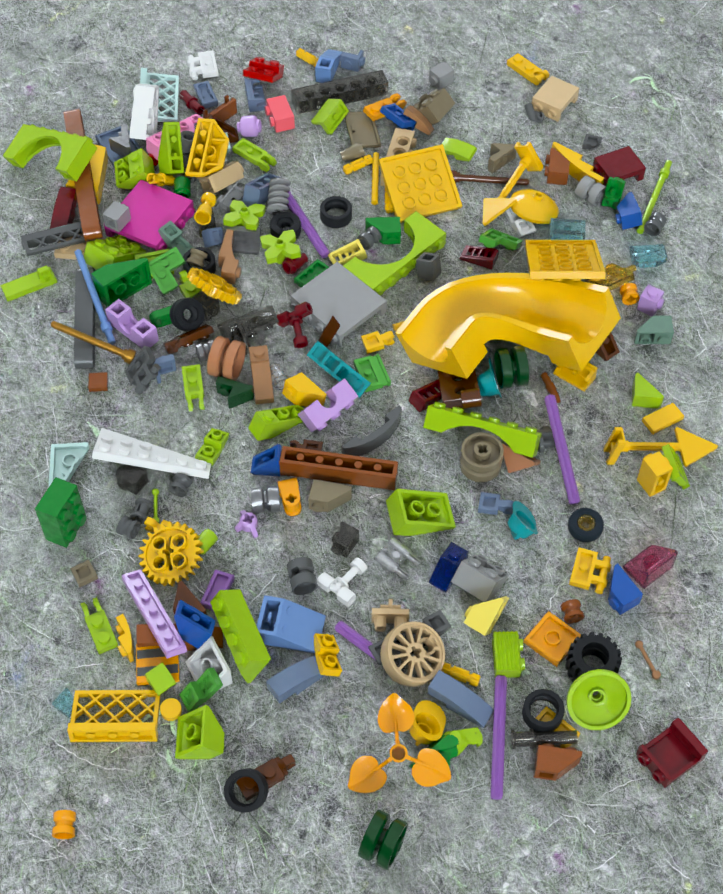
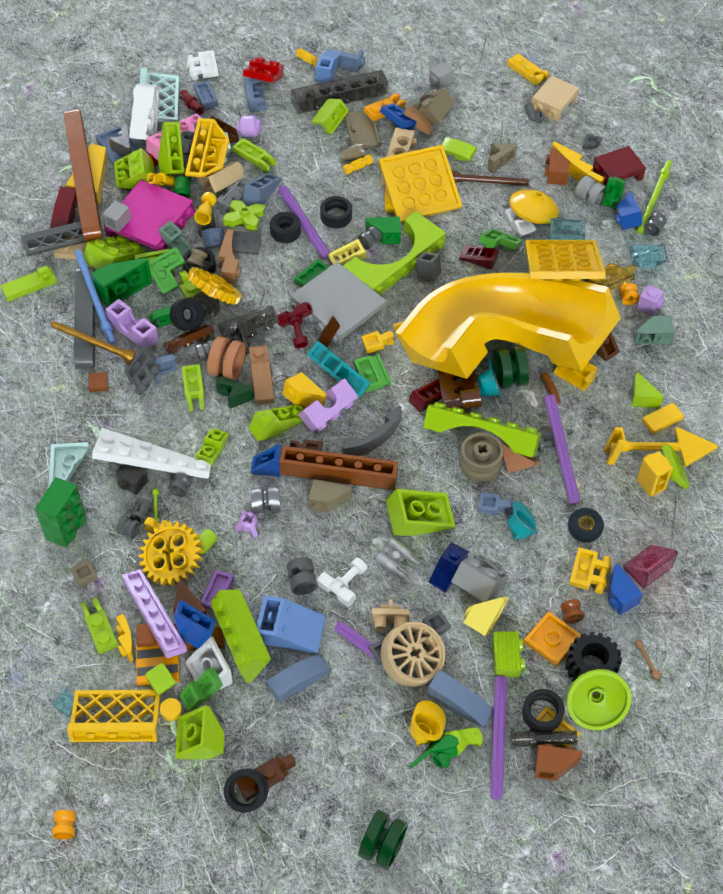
lime arch [3,124,97,182] -> none
dark orange hinge [203,95,237,122] -> none
lime plant [260,230,301,264] -> none
coral brick [264,95,295,133] -> none
light grey piece [266,178,291,215] -> none
light orange piece [277,477,302,516] -> none
dark red cone [282,253,308,274] -> none
yellow slope [314,633,342,677] -> none
clear smoke brick [331,521,359,558] -> none
light orange plant [348,693,451,793] -> none
yellow bar [371,152,379,205] -> none
yellow axle [441,662,481,687] -> none
yellow piece [482,142,544,226] -> none
dark red panel [636,717,708,788] -> none

